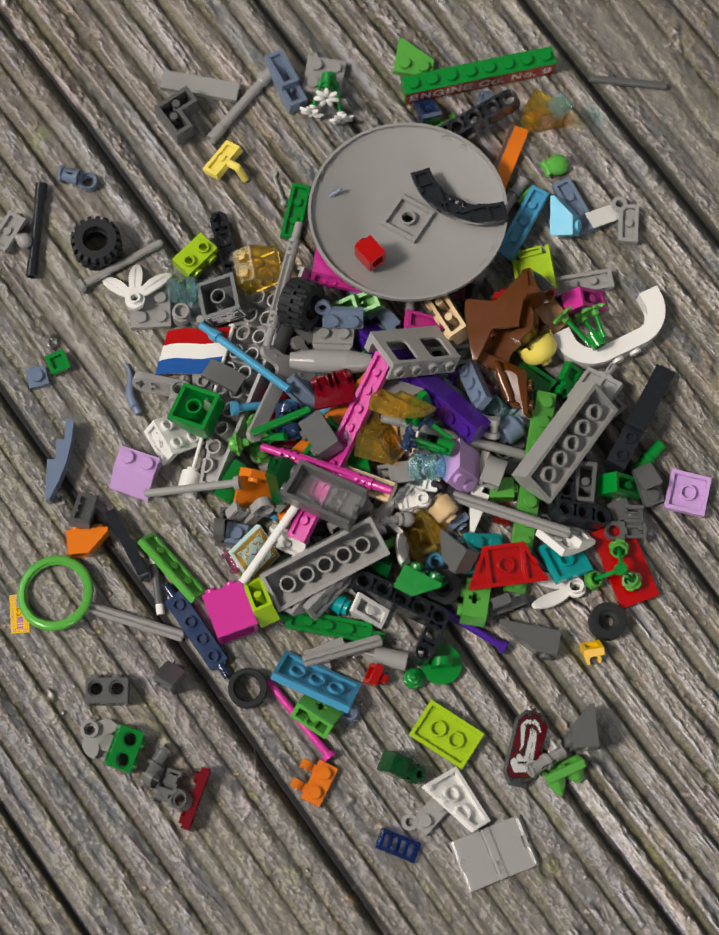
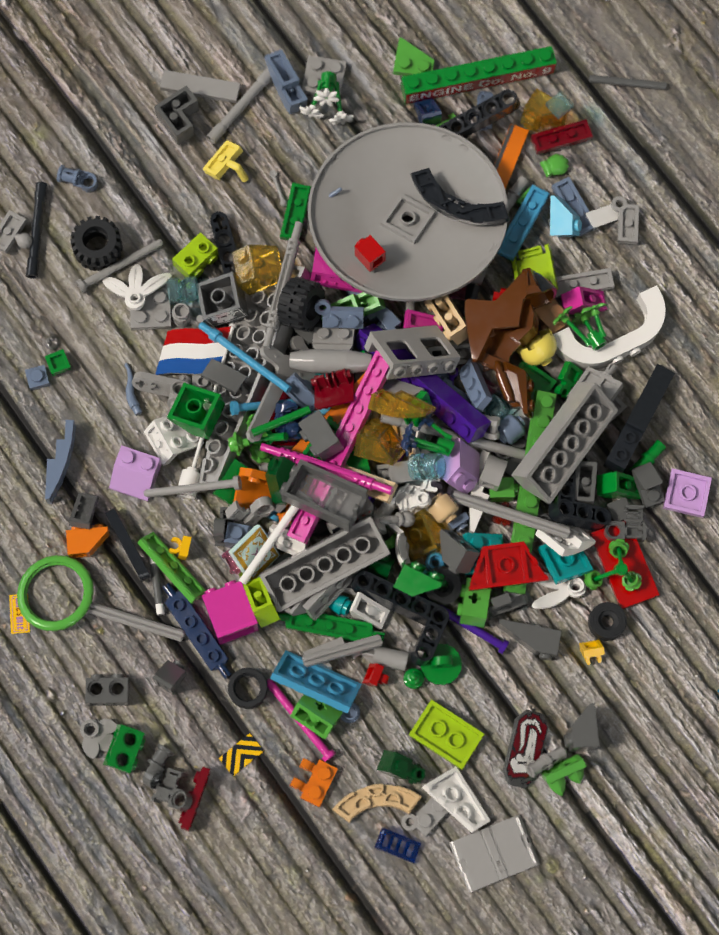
none -> yellow tile [169,535,192,560]
none -> sticker [219,733,264,776]
none -> tan tile [332,784,422,823]
none -> dark red plate [531,119,593,155]

